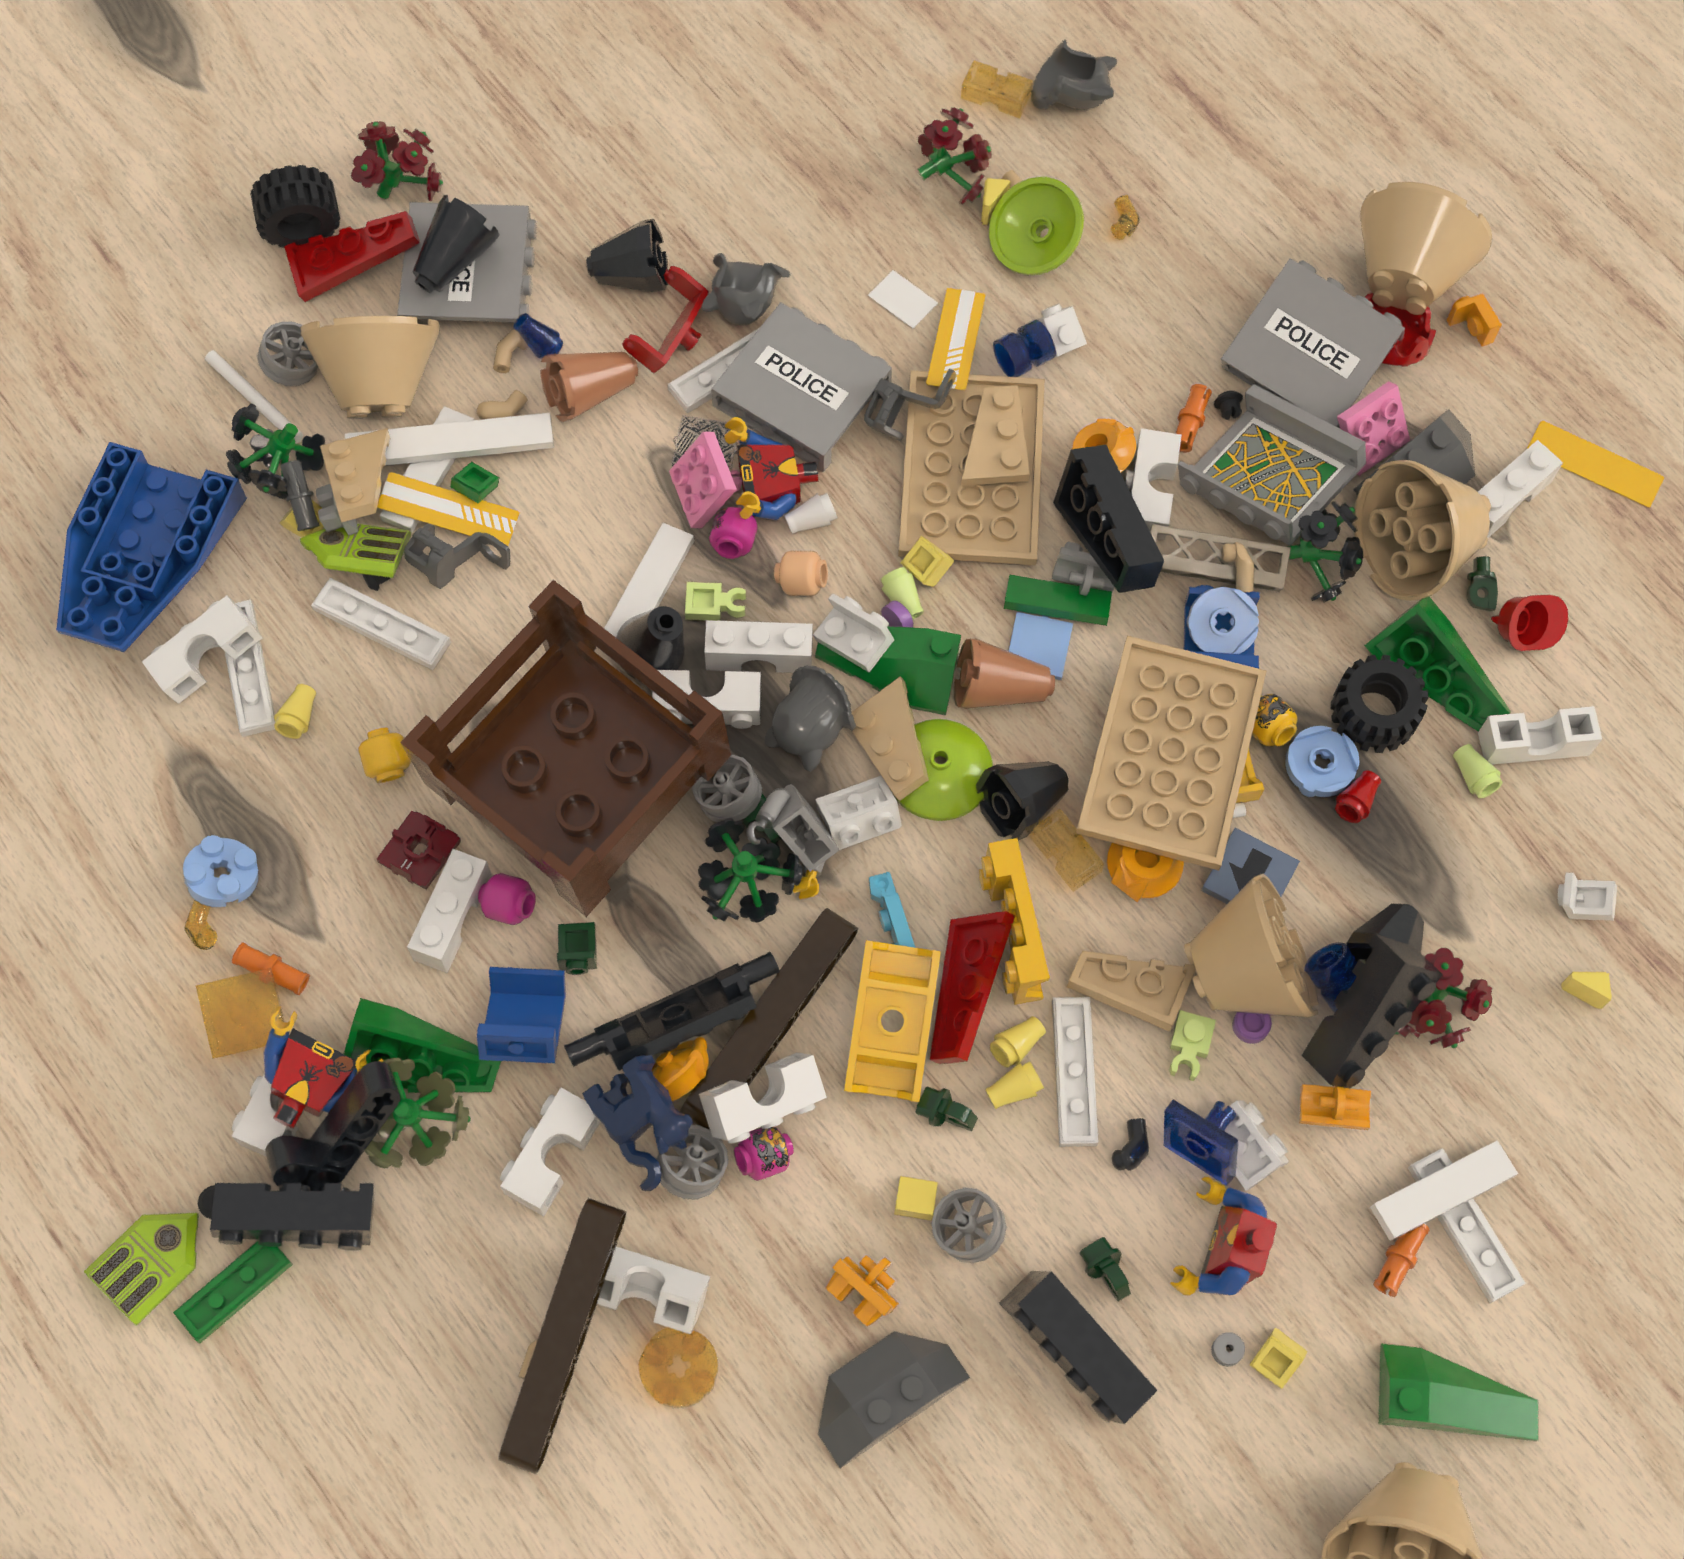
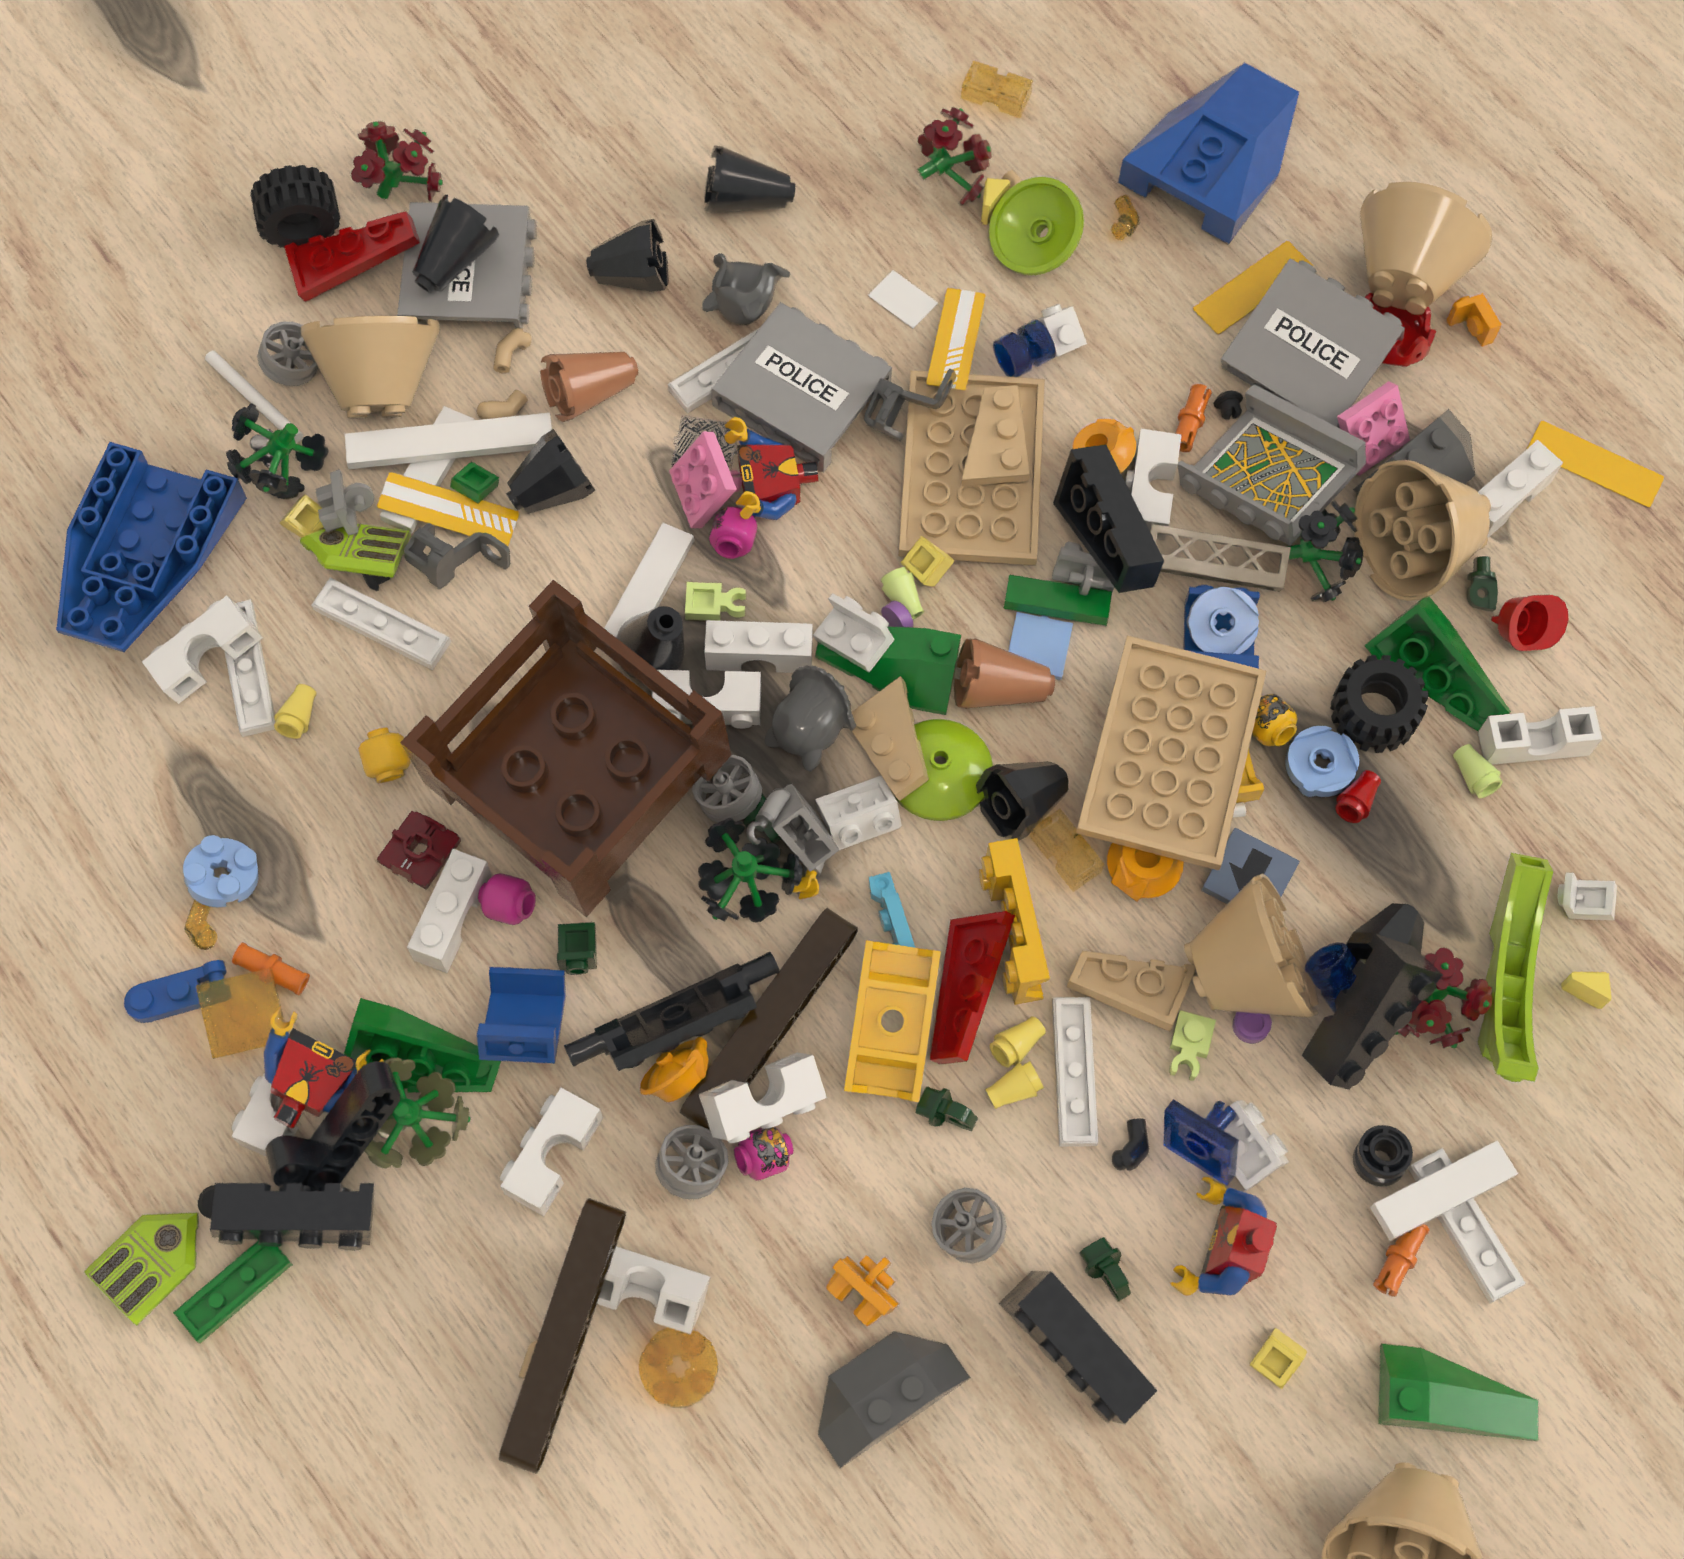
dark grey axle [281,460,320,531] -> none
tan wing [320,428,390,523] -> none
clear blue cone [513,313,563,358] -> none
dark blue animal [582,1055,693,1191] -> none
red piece [622,266,709,373] -> none
light nougat head [774,551,828,596] -> none
white cone [784,493,838,534] -> none
light yellow slope [894,1176,938,1221] -> none
dark grey hair [1031,40,1117,110] -> none
light grey piece [1211,1332,1245,1367] -> none
tan arm [1222,542,1254,592] -> none
light orange hips [1299,1084,1371,1130] -> none
none -> blue plate [124,960,232,1023]
none -> black cone [506,429,596,514]
none -> black cone [704,146,796,213]
none -> blue wedge [1118,62,1299,244]
none -> yellow sticker [1193,241,1313,334]
none -> black wheel [1353,1125,1413,1187]
none -> lime arch [1477,853,1553,1082]

